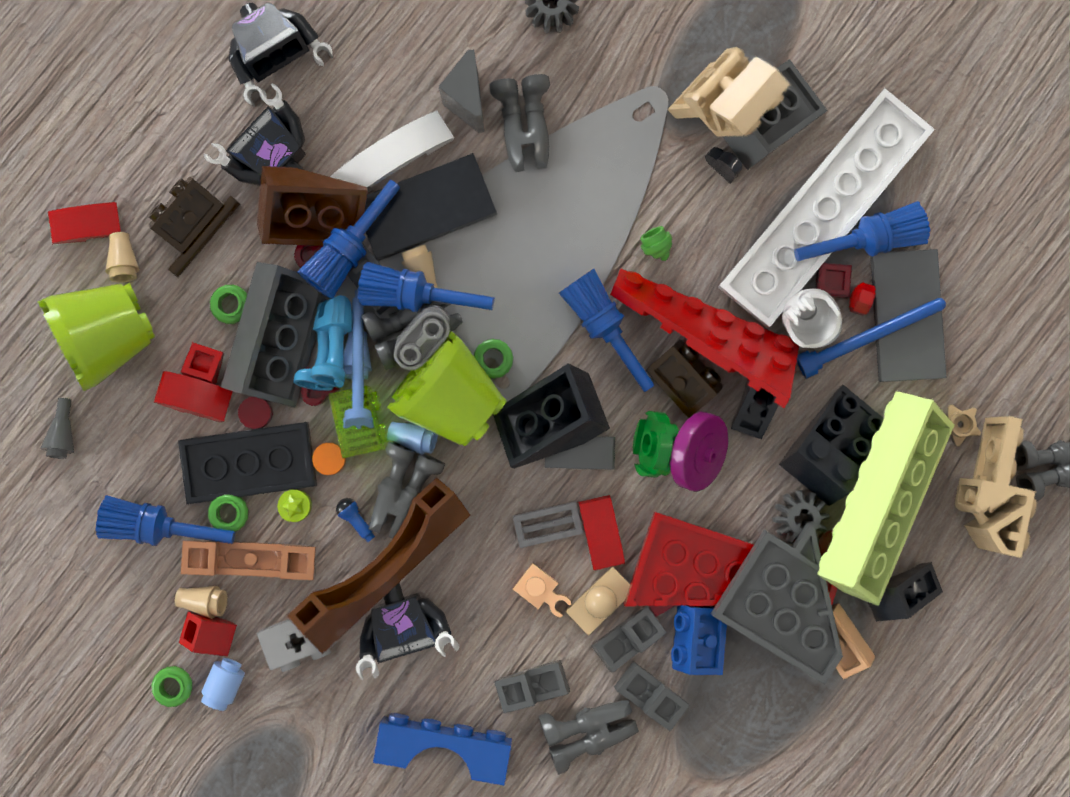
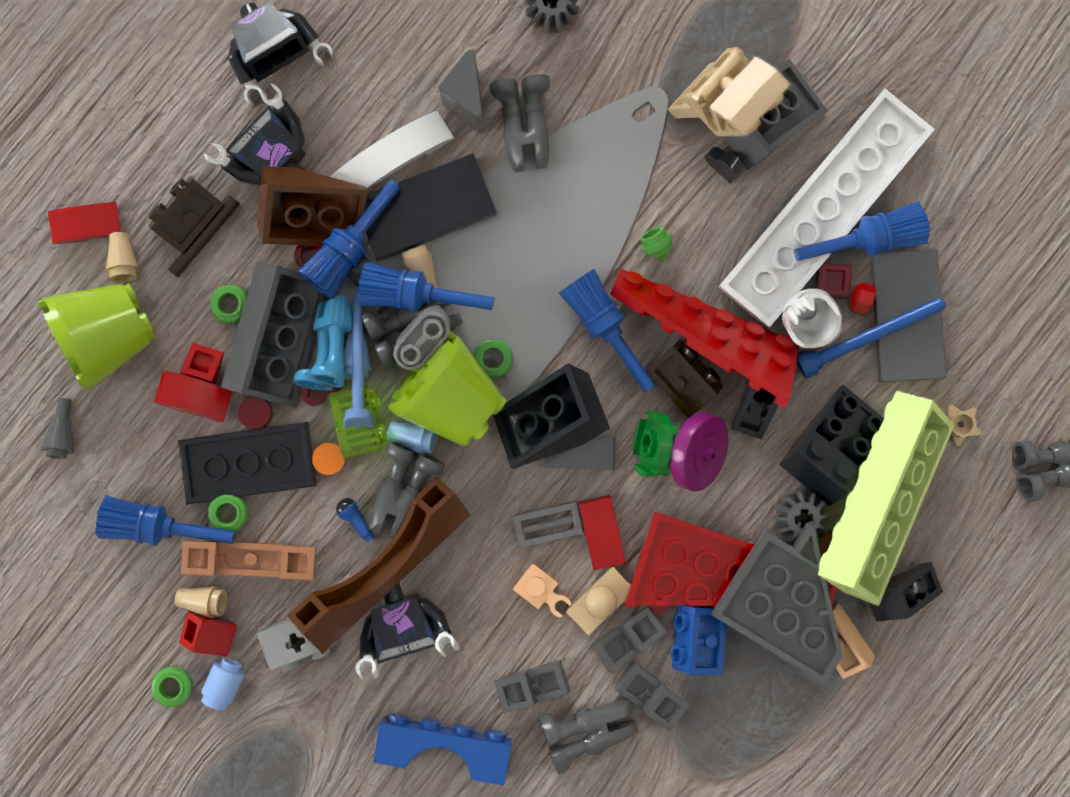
lime tile [277,489,312,522] -> none
tan piece [955,416,1037,558] -> none

